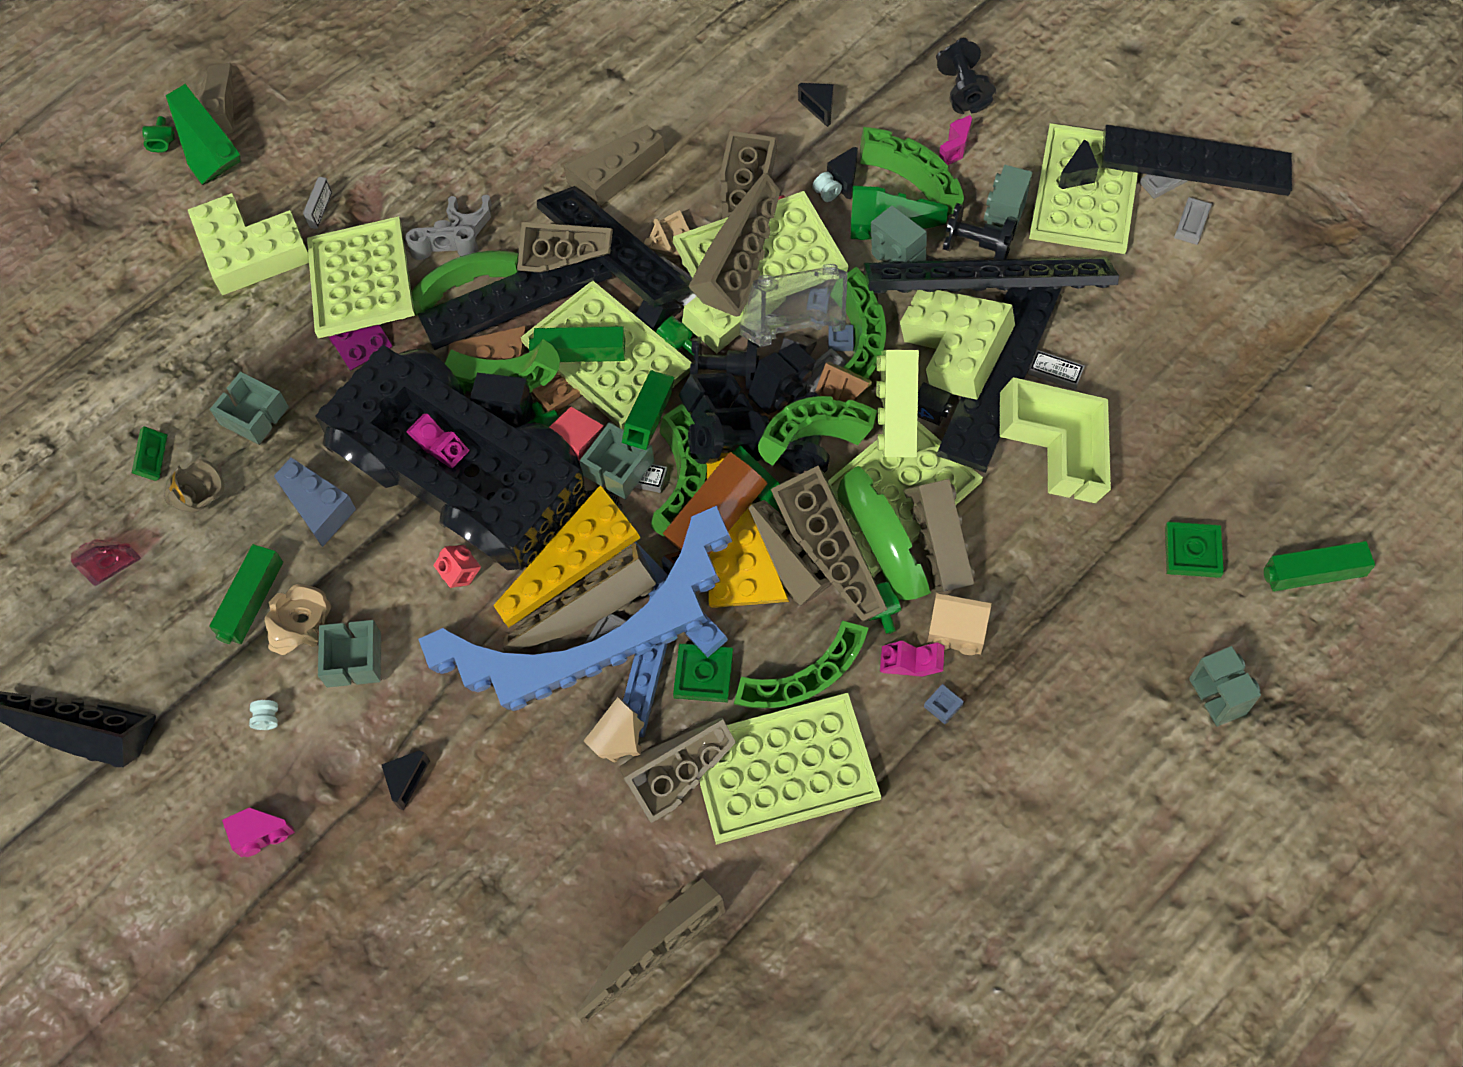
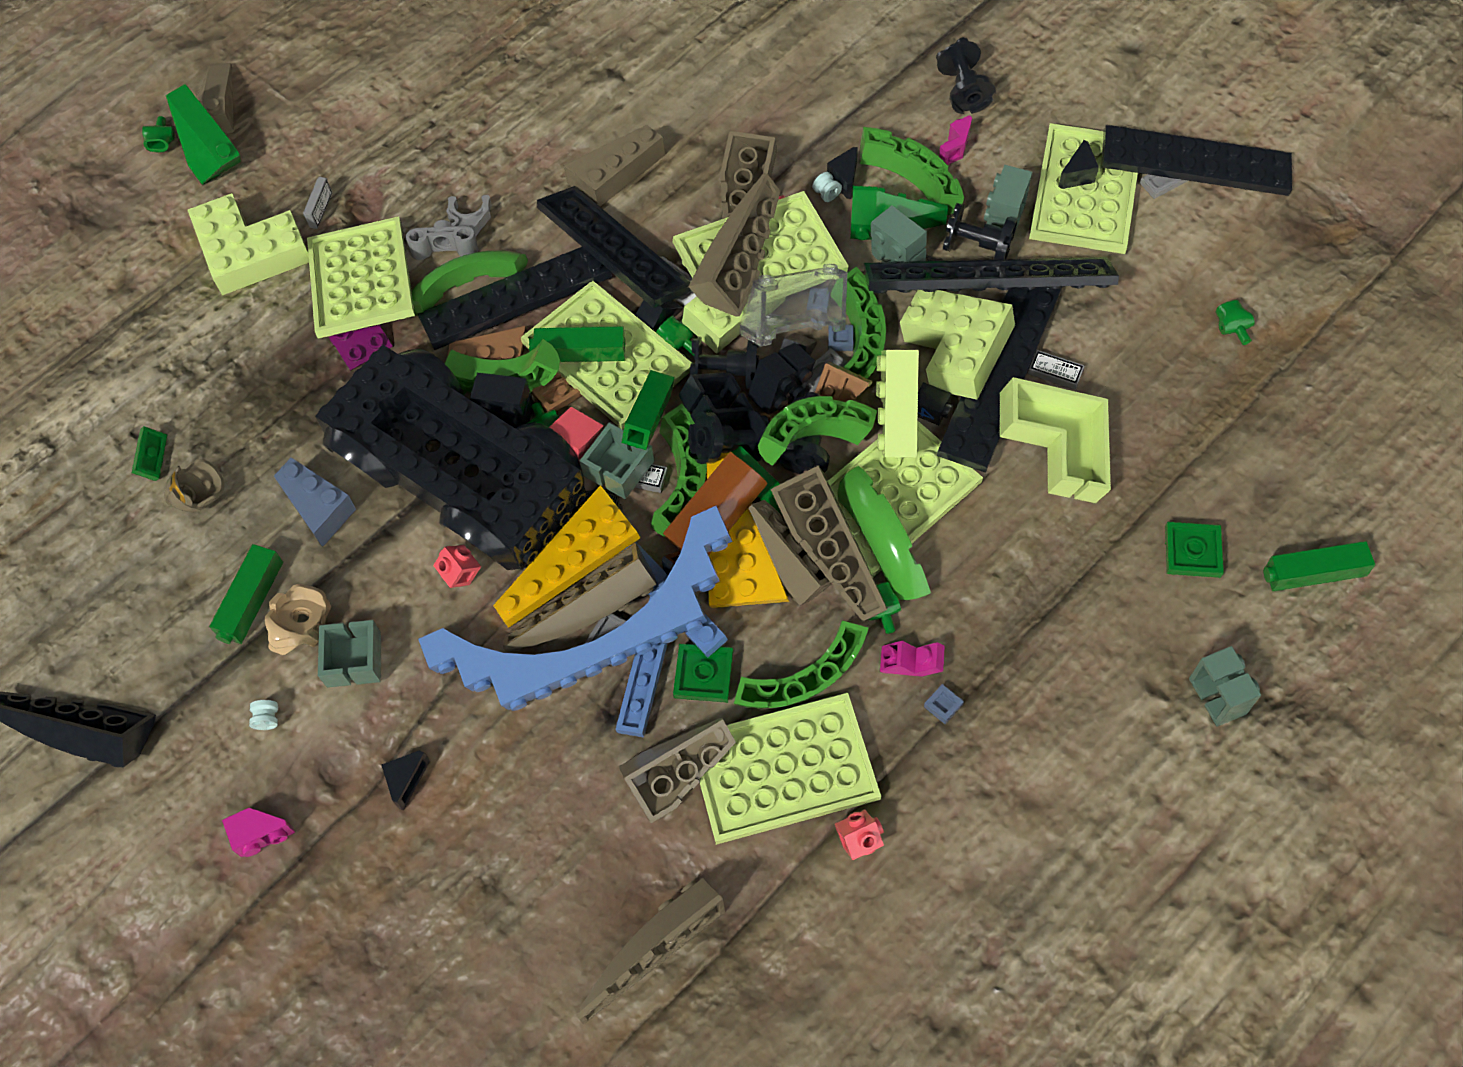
clear pink slope [71,539,141,586] -> none
sand green piece [210,372,289,445] -> none
dark pink slope [406,414,469,468] -> none
dark tan wedge [517,222,613,273] -> none
tan slope [584,697,644,762] -> none
tan slope [644,210,690,259] -> none
black slope [798,83,834,127] -> none
dark tan wedge [904,479,975,592] -> none
tan slope [927,593,992,655] -> none
light grey tile [1174,197,1212,245] -> none
none -> coral brick [835,810,884,860]
none -> green piece [1215,300,1255,345]

